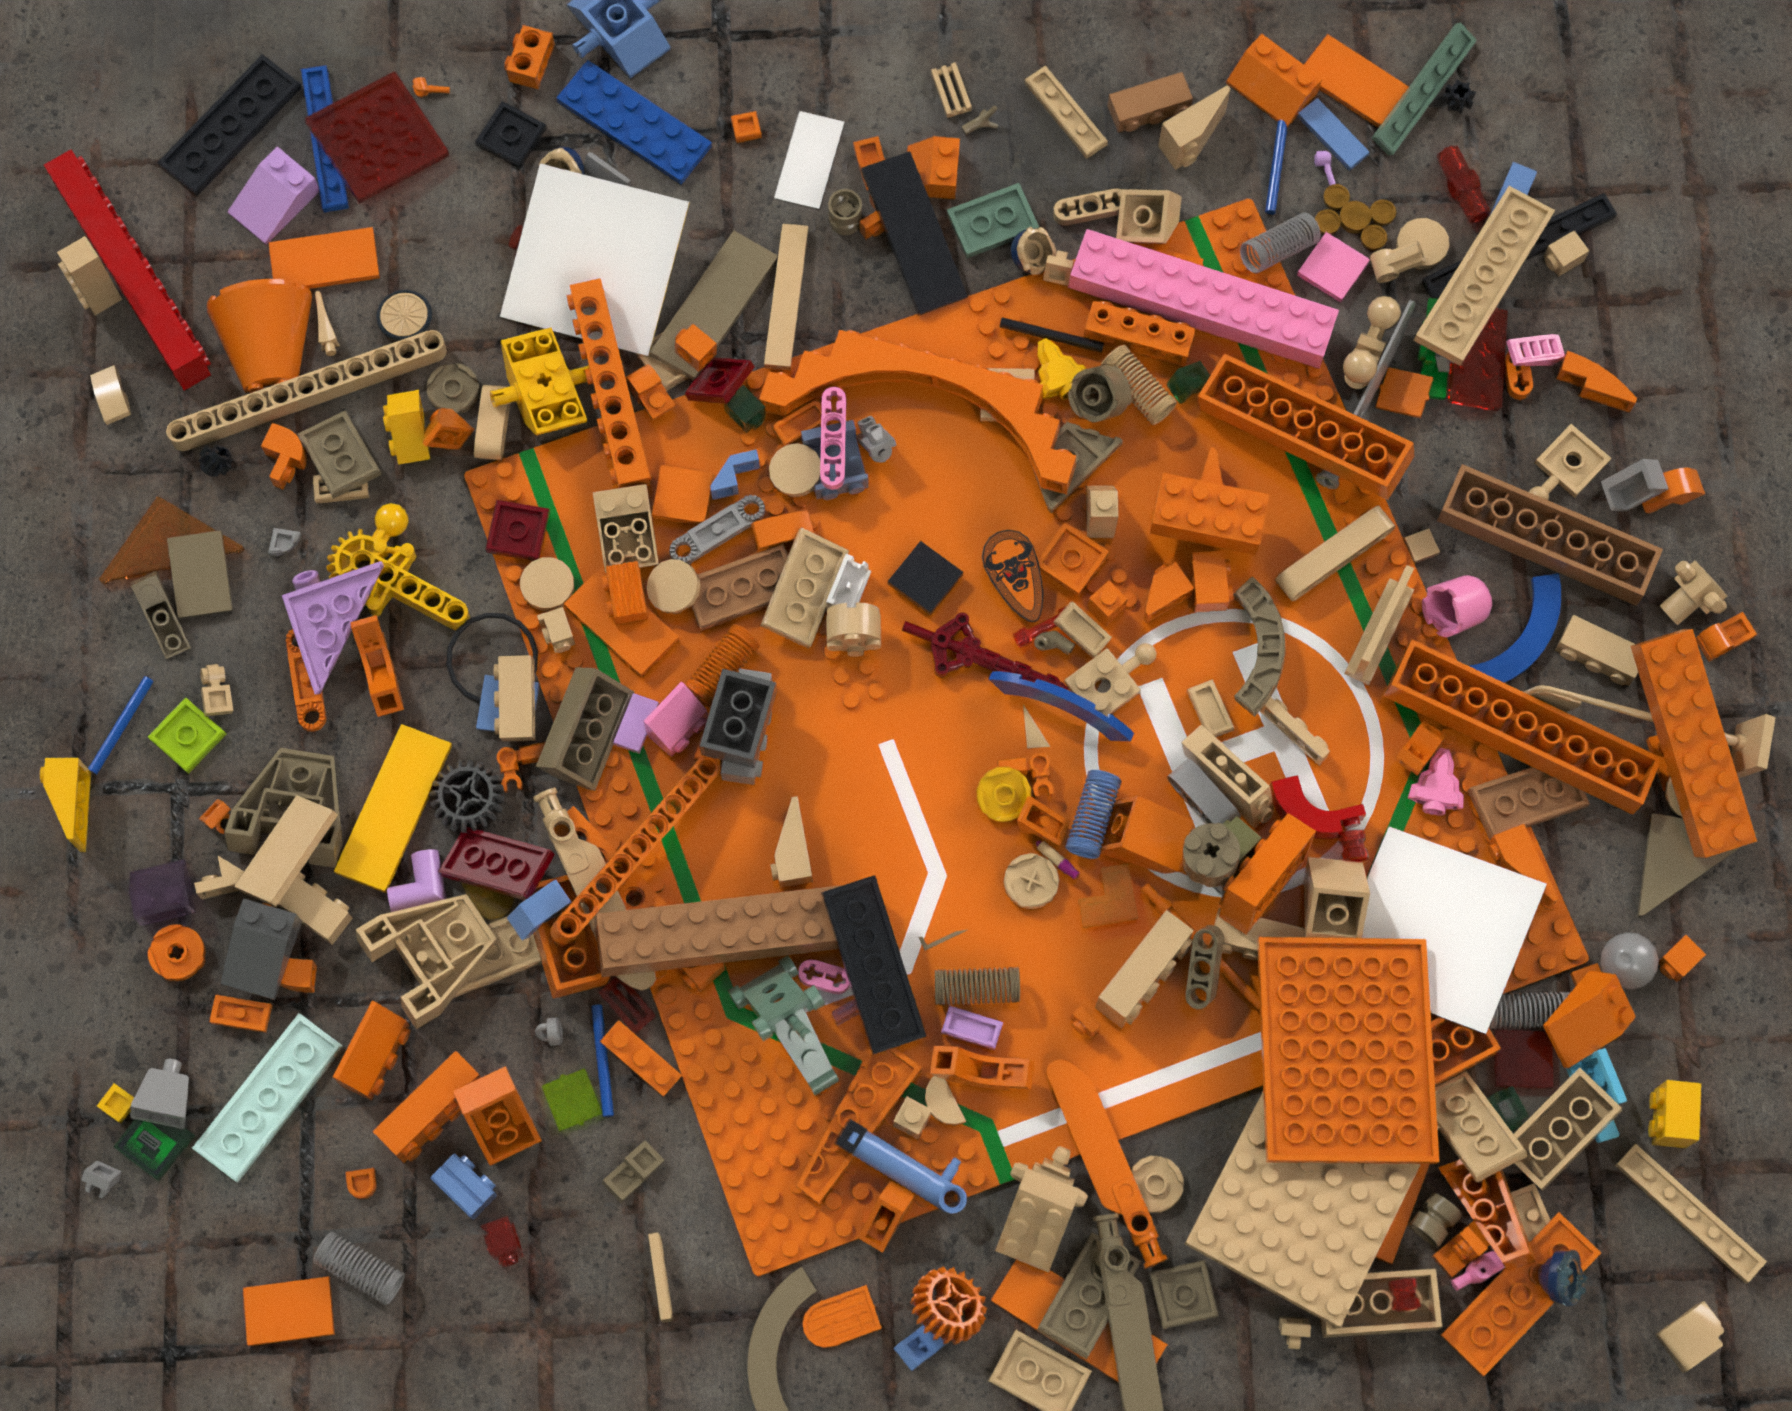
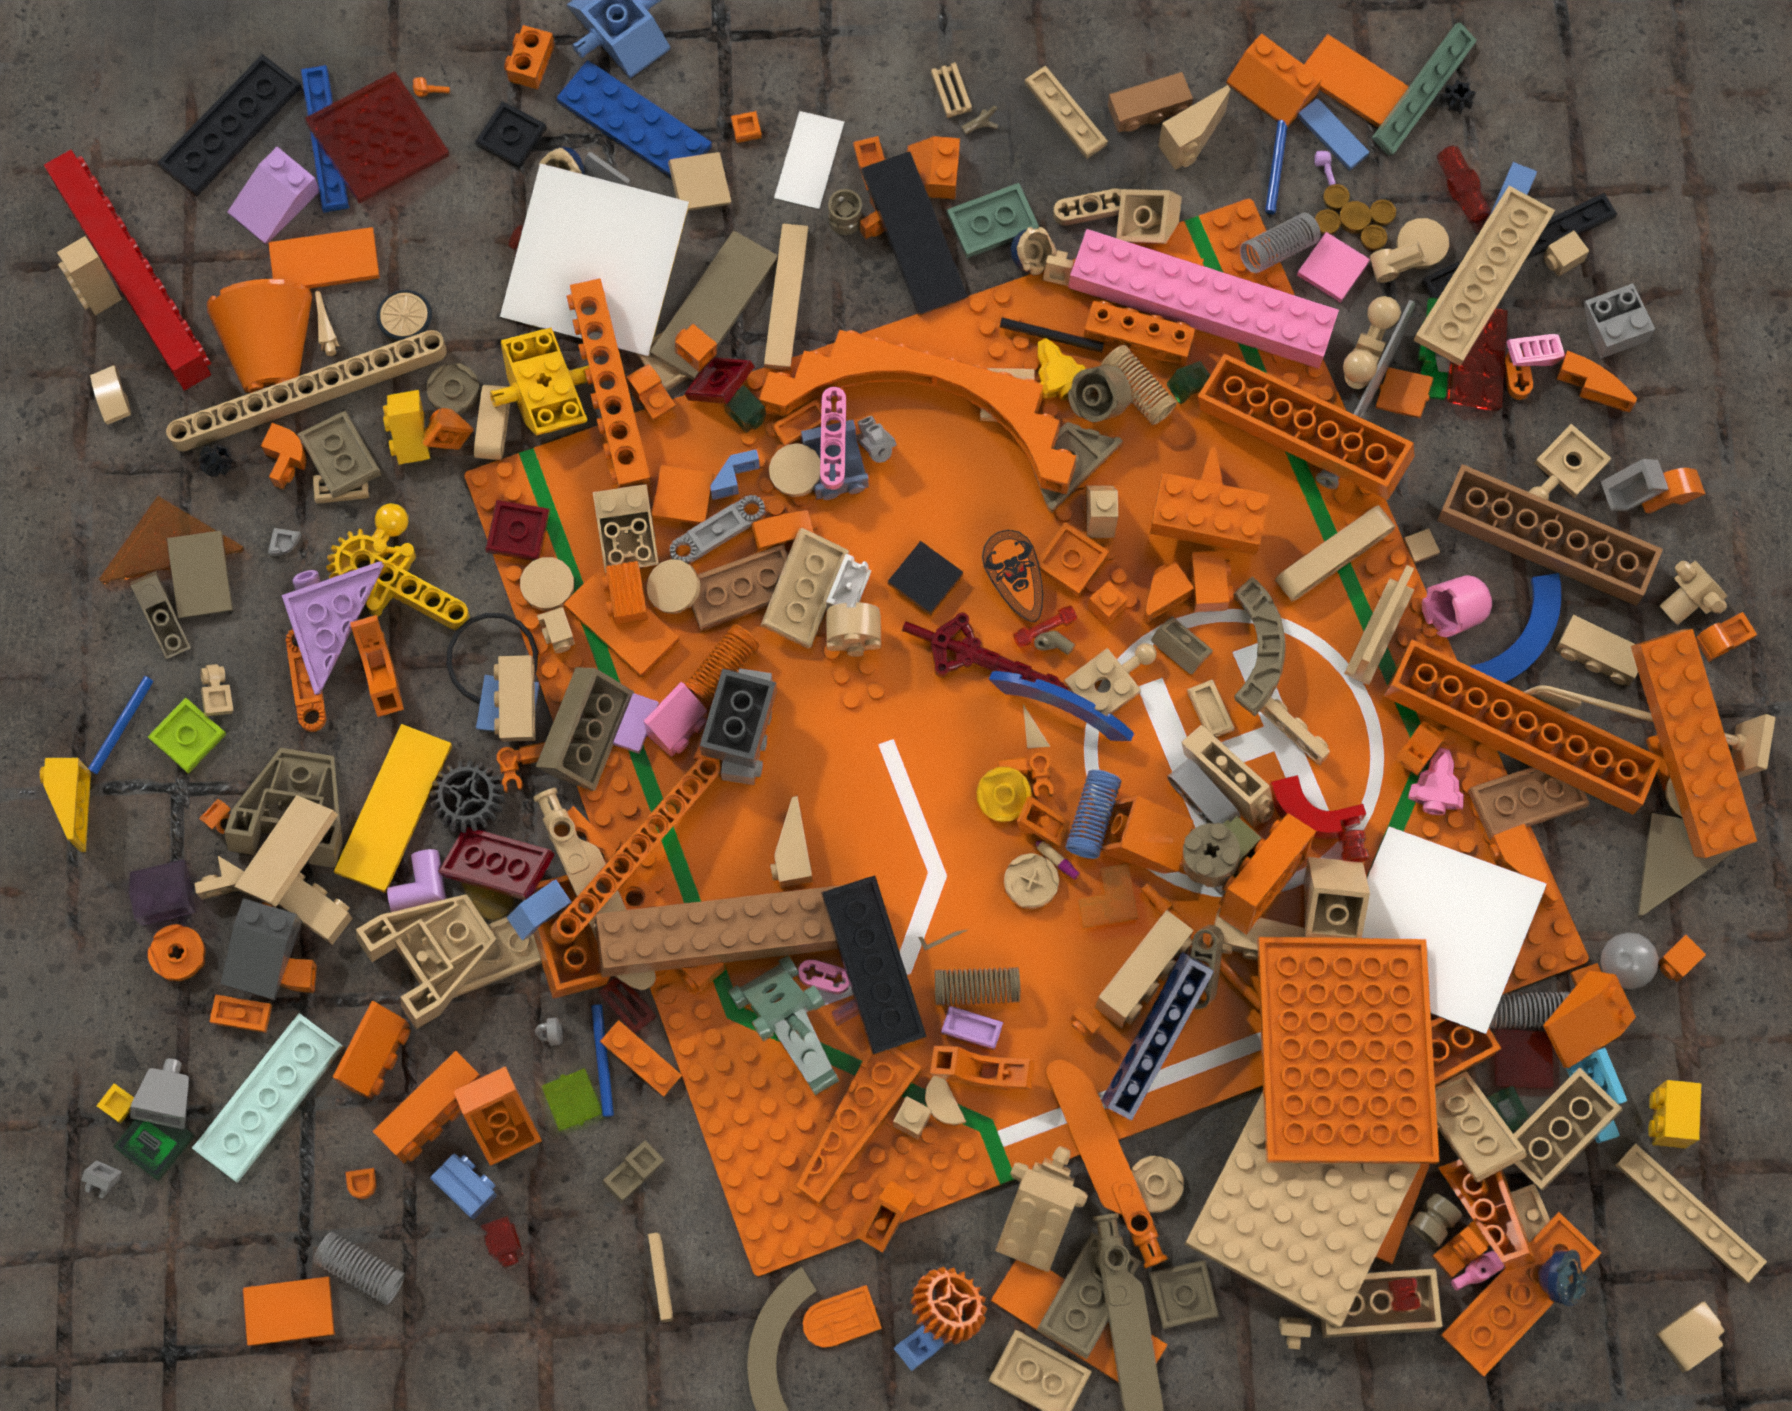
medium blue piece [833,1119,967,1213] -> none
tan tile [1053,602,1112,658] -> none
none -> tan tile [668,152,731,211]
none -> dark blue brick [1101,952,1214,1120]
none -> dark tan slope [1151,617,1213,674]
none -> light grey slope [1584,284,1655,359]

